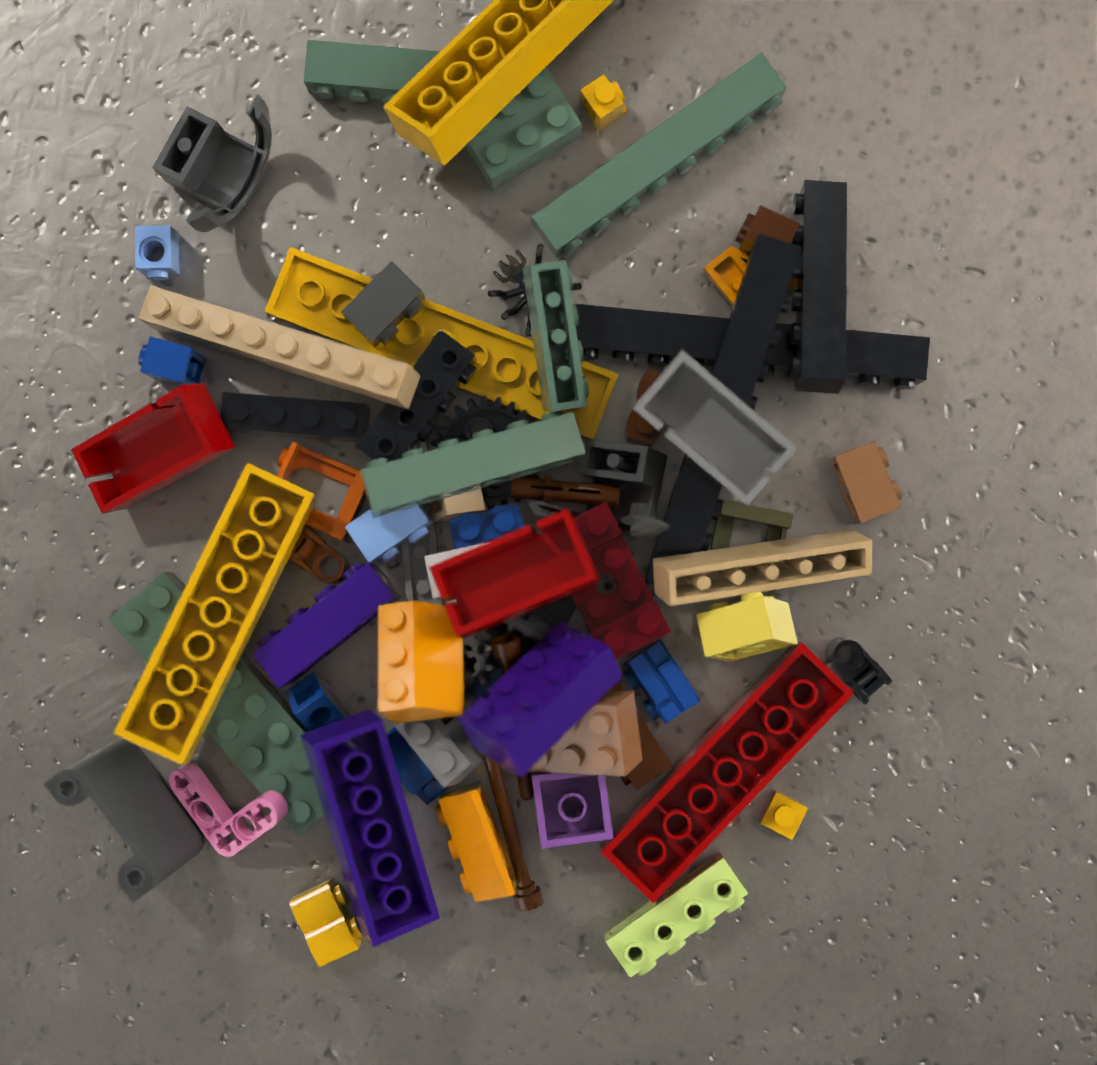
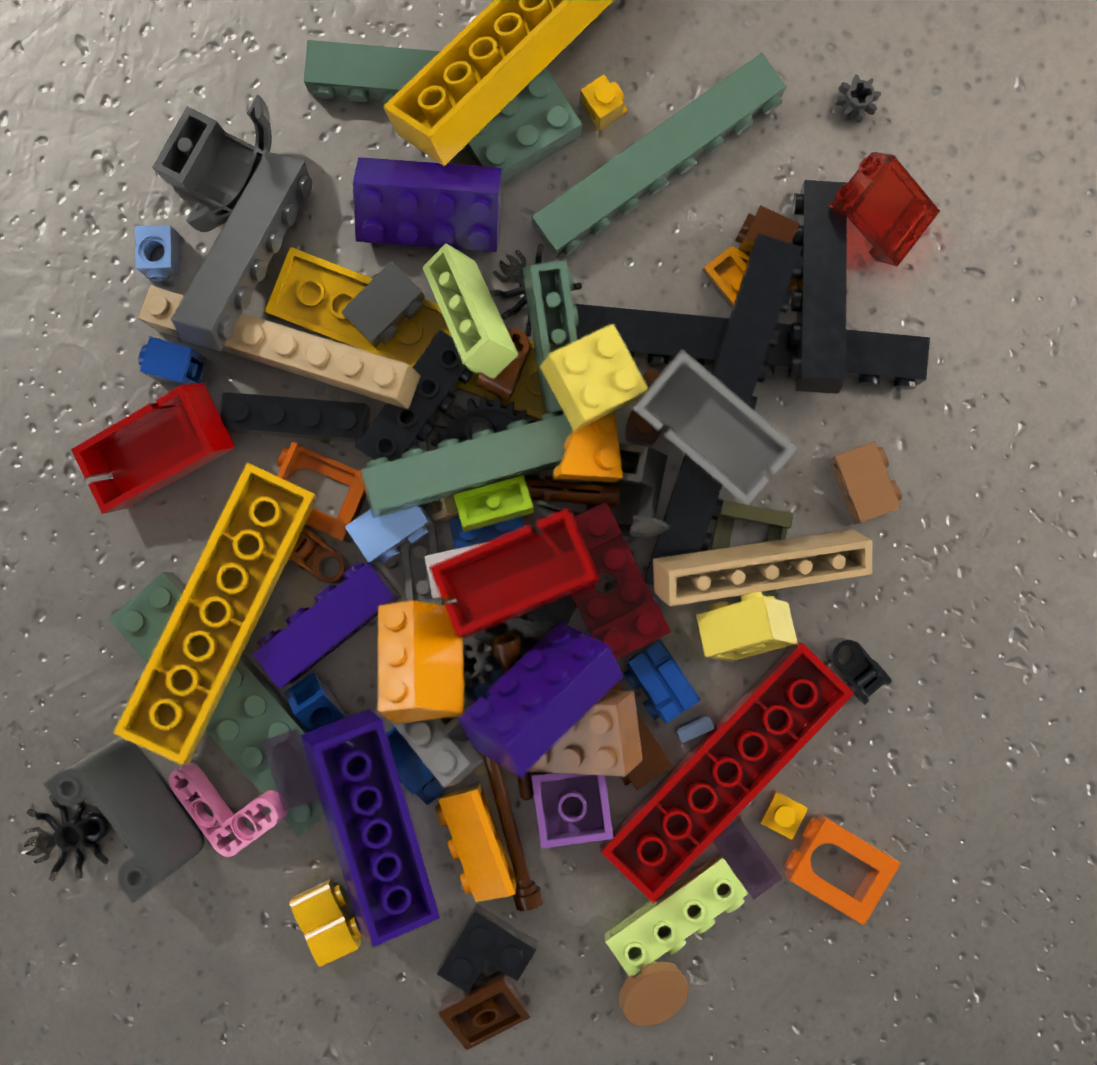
none -> animal [23,795,112,881]
none -> dark grey brick [171,151,312,351]
none -> clear purple plate [261,729,320,812]
none -> dark purple brick [352,157,502,252]
none -> yellowish green brick [422,243,518,379]
none -> black brick [437,903,537,994]
none -> reddish brown slope [439,970,530,1050]
none -> lime plate [453,475,534,532]
none -> dark orange piece [476,328,531,401]
none -> light yellow brick [540,324,648,431]
none -> light orange wing [554,412,622,482]
none -> medium nougat tile [618,962,689,1027]
none -> sand blue tile [674,714,715,744]
none -> clear purple plate [713,818,783,899]
none -> orange panel [784,813,901,925]
none -> clear red panel [830,152,940,267]
none -> dark grey gear [835,74,881,123]

